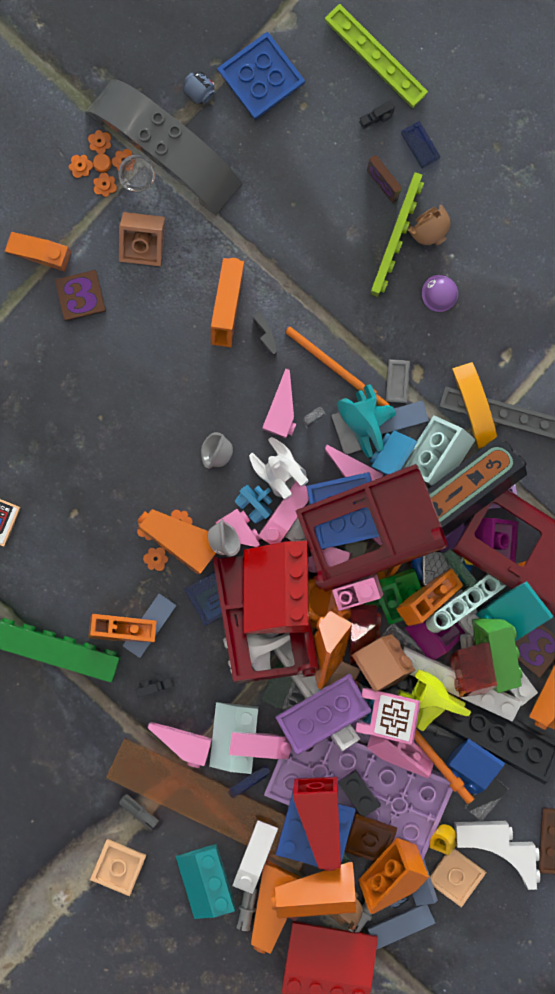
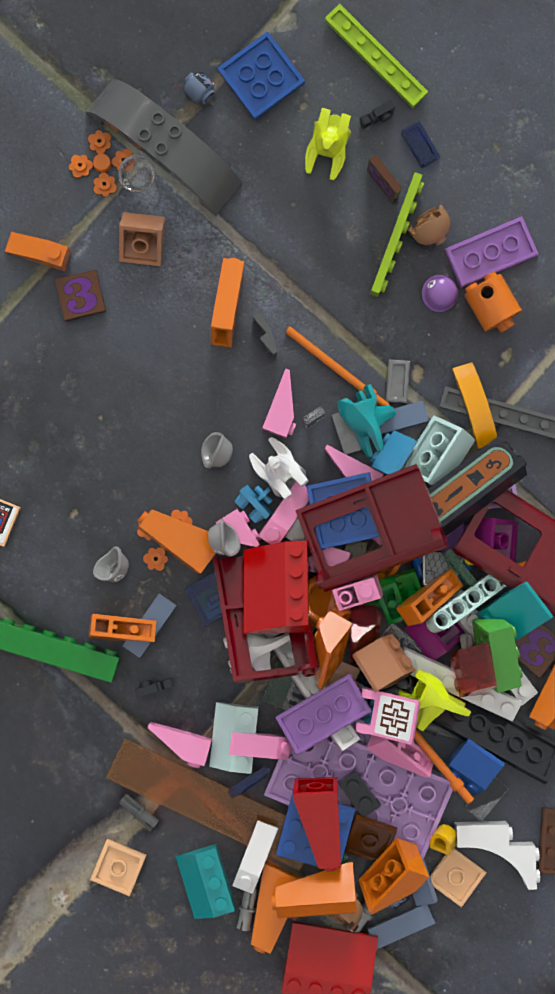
none -> light grey helmet [93,546,129,583]
none -> neon yellow piece [305,108,352,180]
none -> medium lavender tile [444,216,539,288]
none -> orange cylinder [464,271,522,333]

